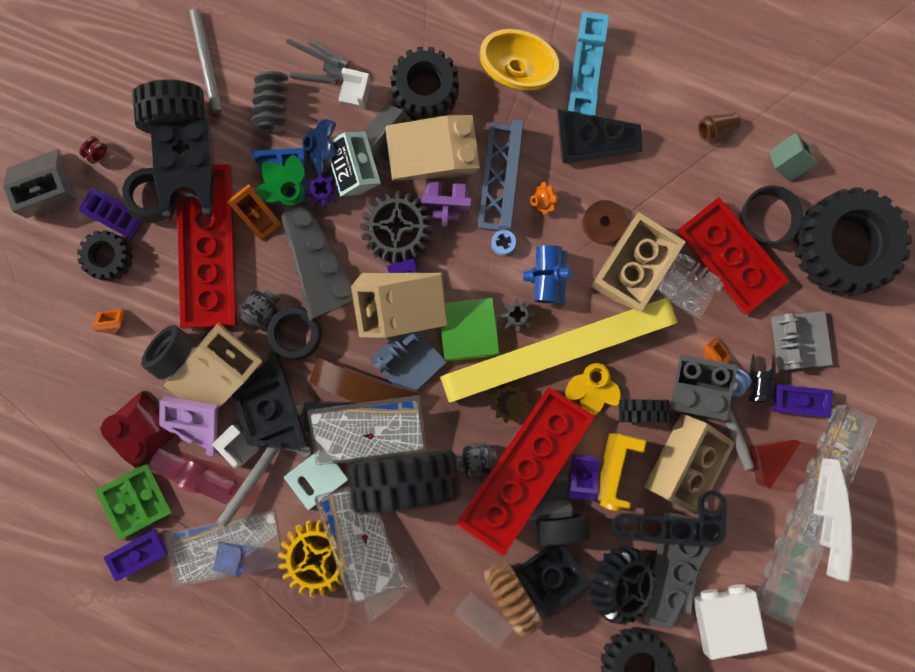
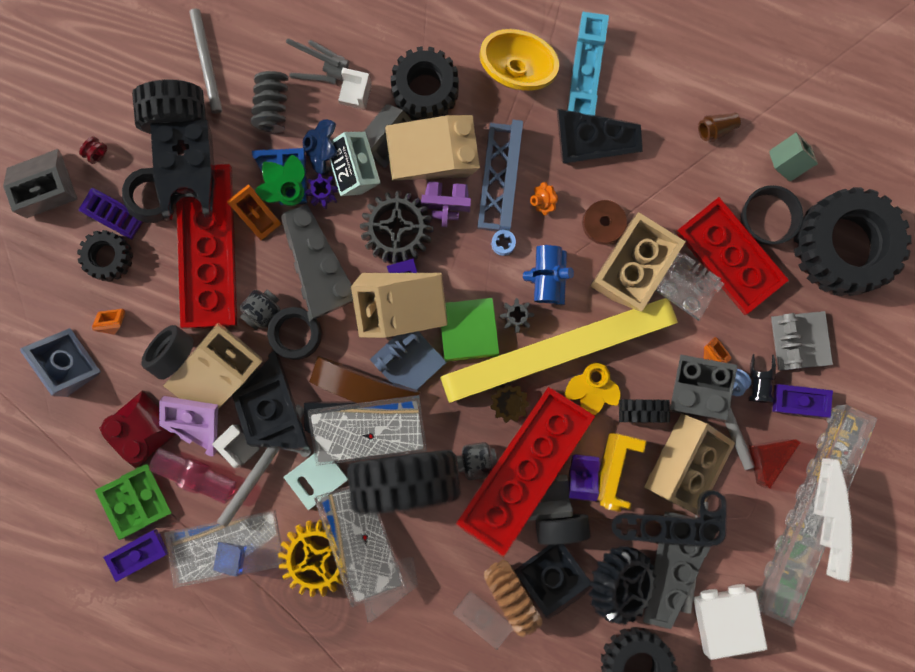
none -> sand blue slope [20,328,101,397]

